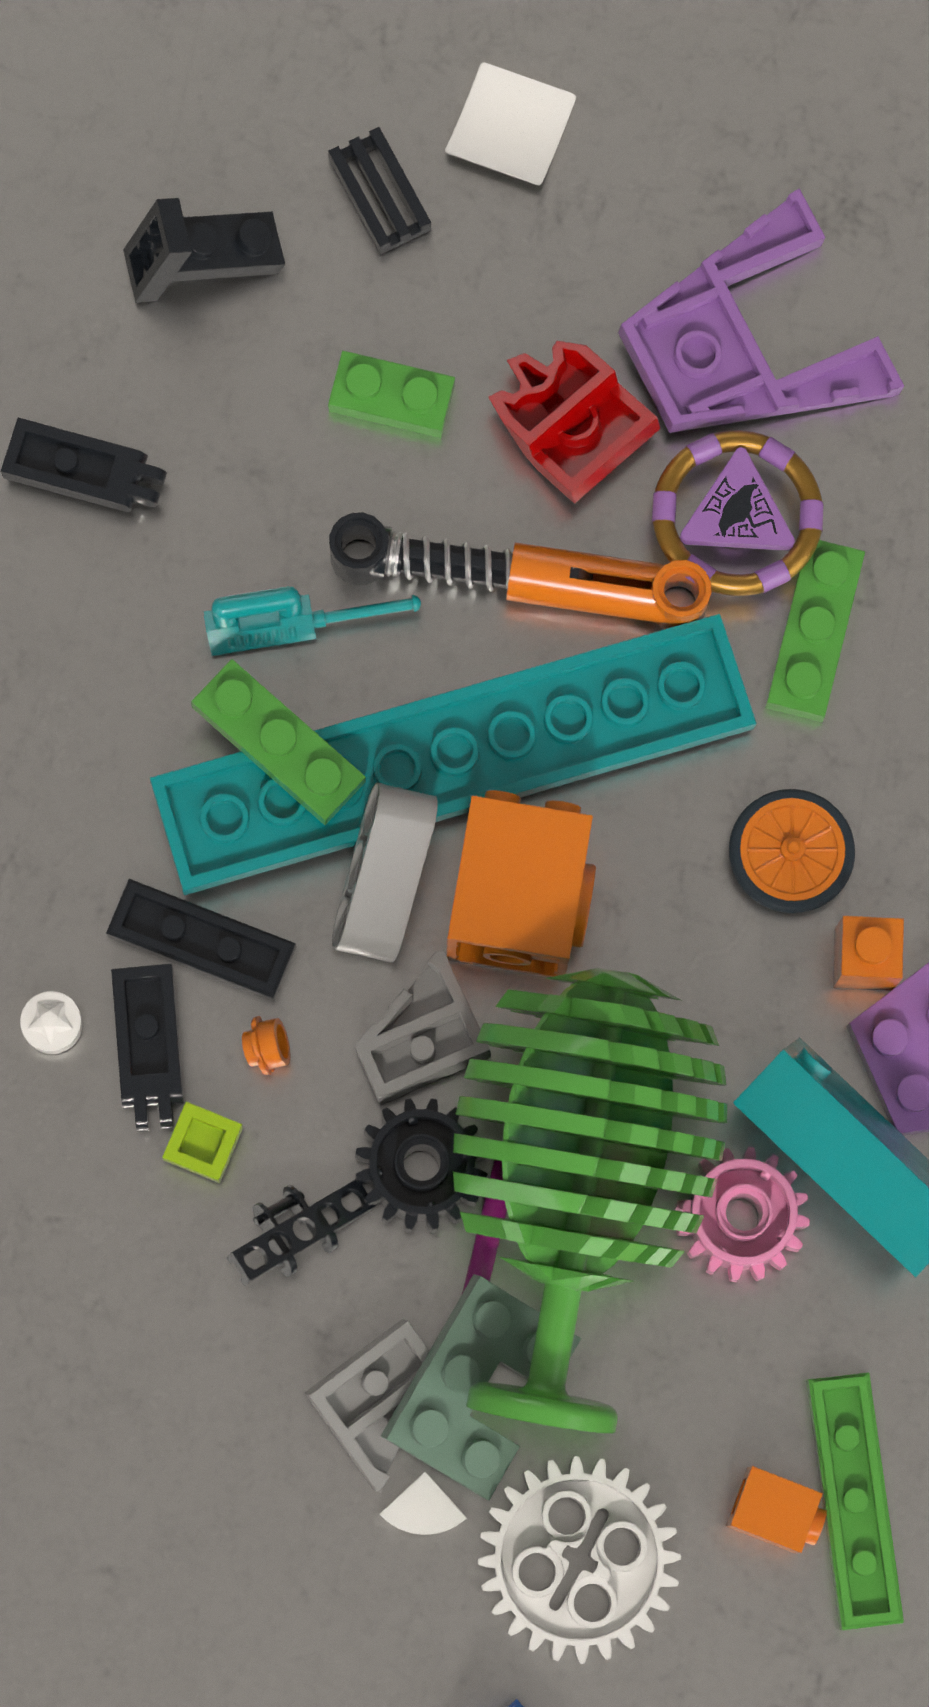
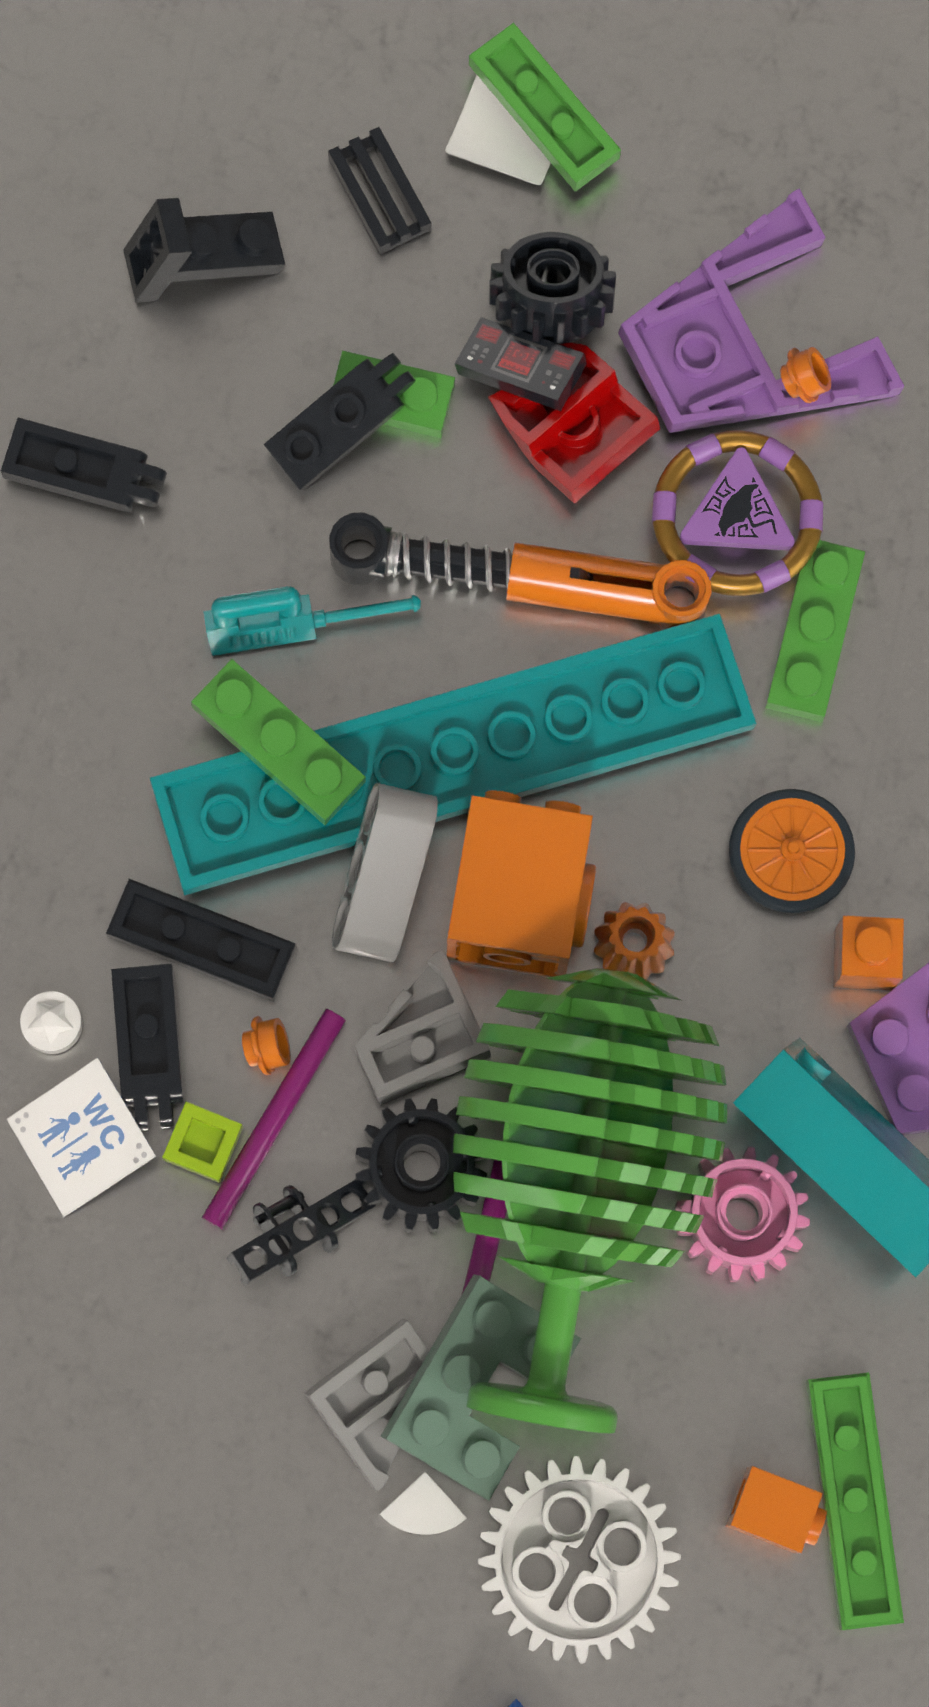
none -> white sticker [7,1058,156,1217]
none -> magenta bar [201,1008,346,1230]
none -> black hinge [263,353,416,490]
none -> tile [455,317,587,411]
none -> bright green plate [469,22,621,192]
none -> black gear [489,232,616,344]
none -> orange piece [594,902,675,980]
none -> orange plate [780,347,831,403]

